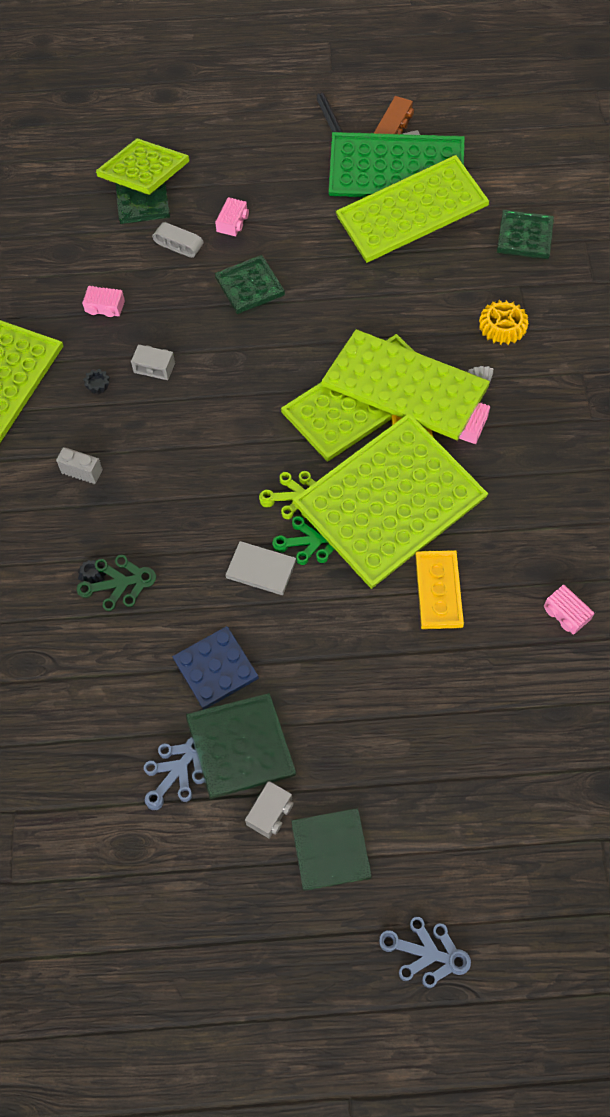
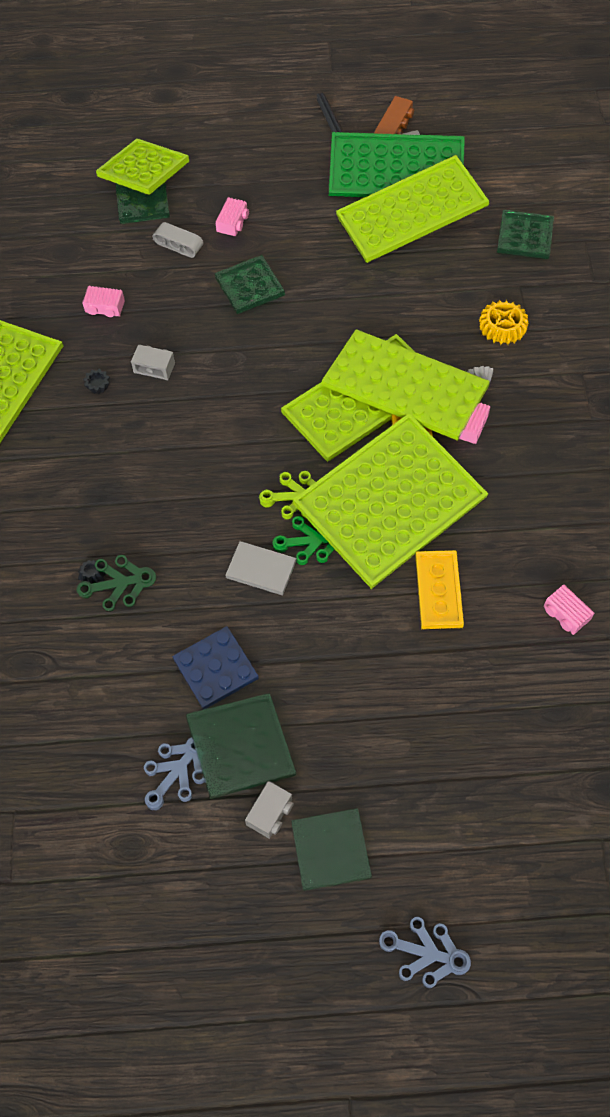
light grey brick [56,447,103,484] -> none

